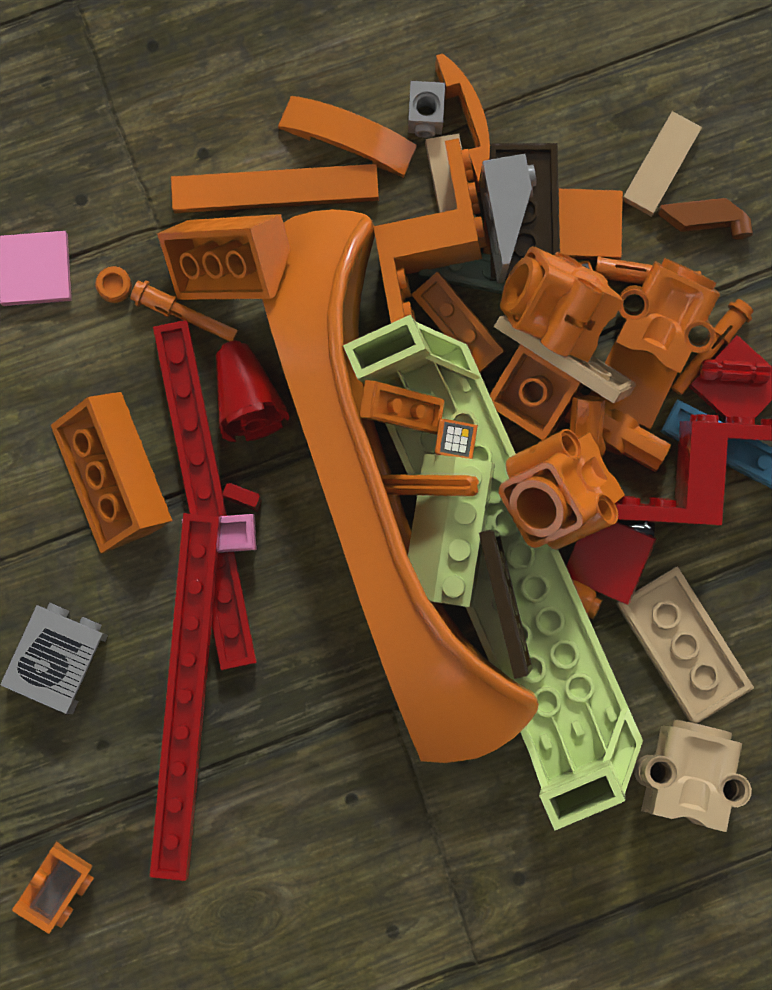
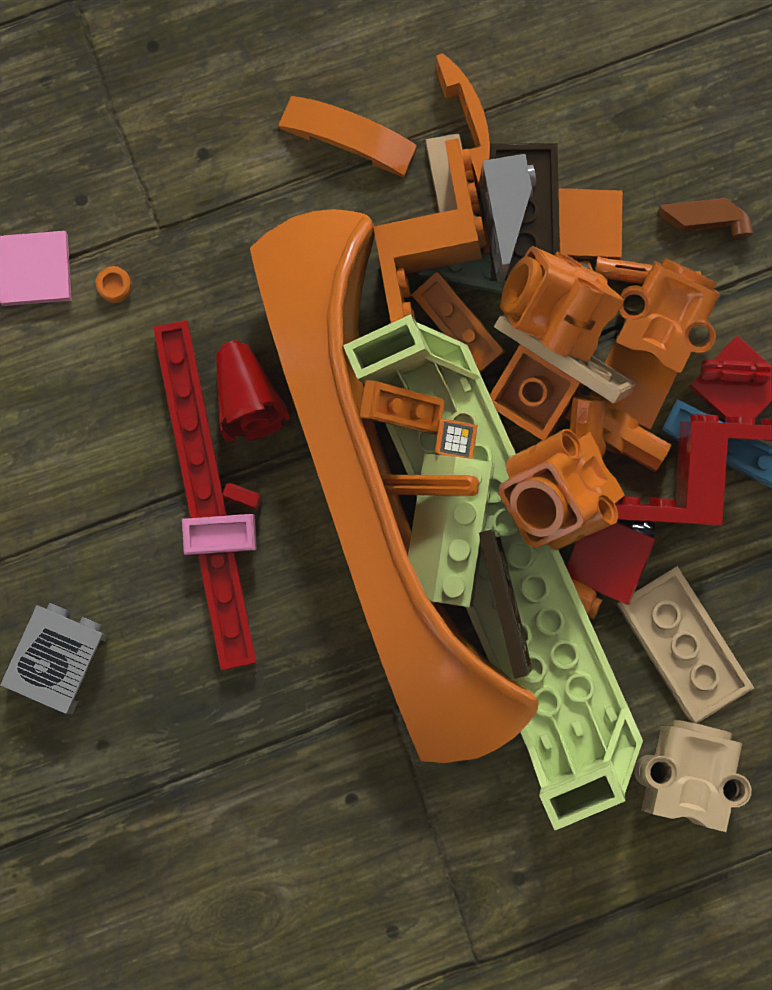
orange window [12,841,94,934] -> none
orange slope [51,392,172,553] -> none
orange pin [130,280,238,341] -> none
red plate [150,513,222,881] -> none
orange slope [157,214,291,300] -> none
orange tile [171,164,379,213] -> none
light grey brick [408,81,445,138] -> none
tan tile [622,111,702,217] -> none
orange pin [671,299,754,395] -> none

